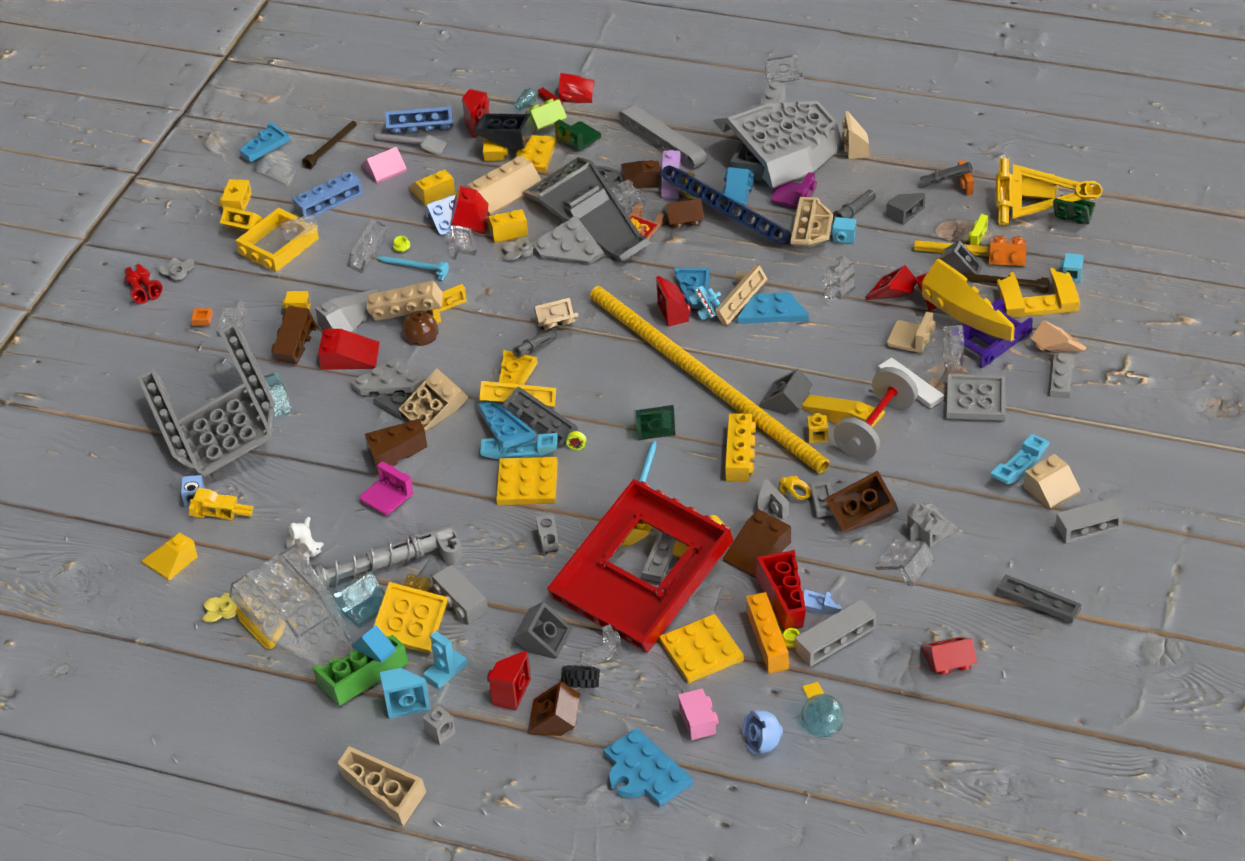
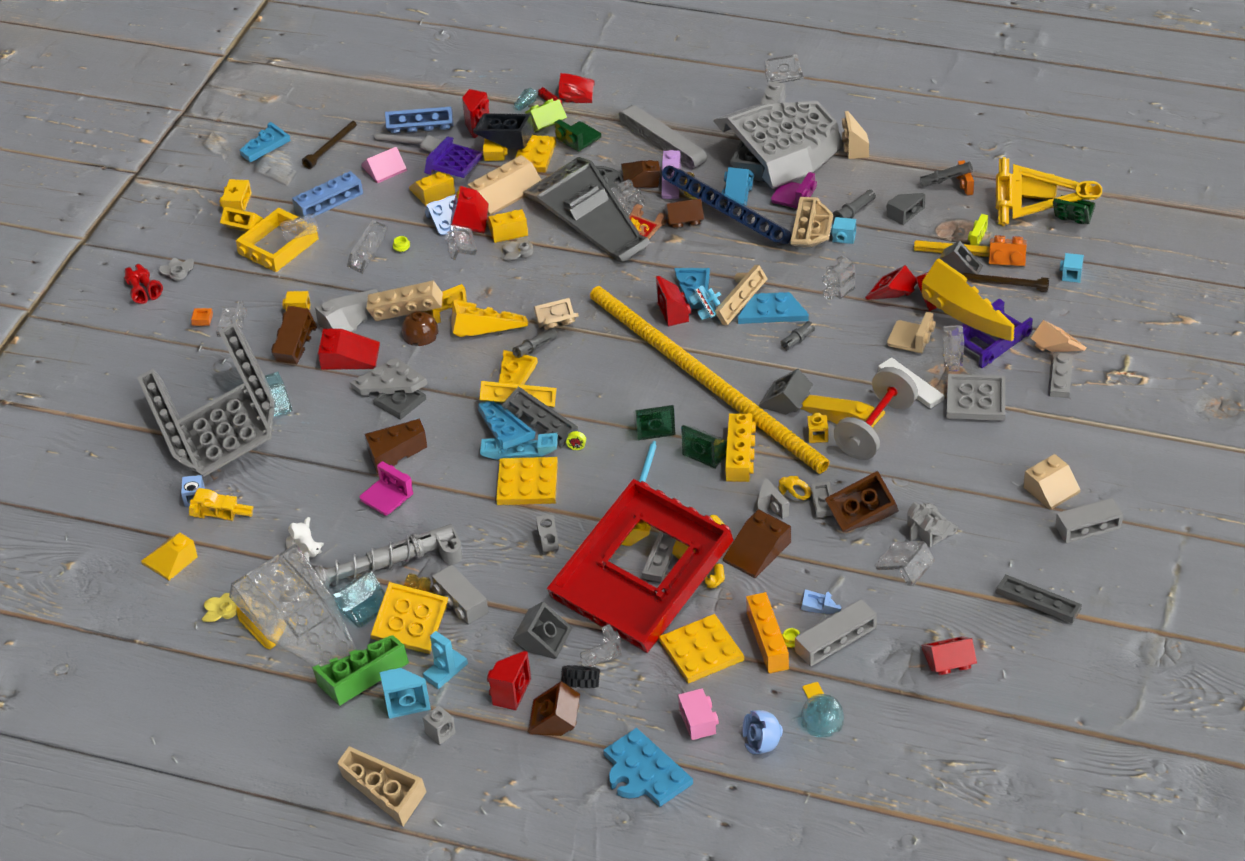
dark azure slope [351,625,396,663] -> none
medium azure piece [377,256,449,281] -> none
tan slope [399,368,469,432] -> none
light grey plate [532,216,604,265] -> none
red wedge [754,550,806,631] -> none
medium azure slope [990,434,1049,484] -> none
yellow wedge [997,268,1080,318] -> none
none -> dark purple fence [424,136,484,178]
none -> yellow wedge [451,300,528,337]
none -> clear green slope [681,425,727,468]
none -> yellow arm [704,564,725,588]
none -> dark grey pin [781,321,815,350]

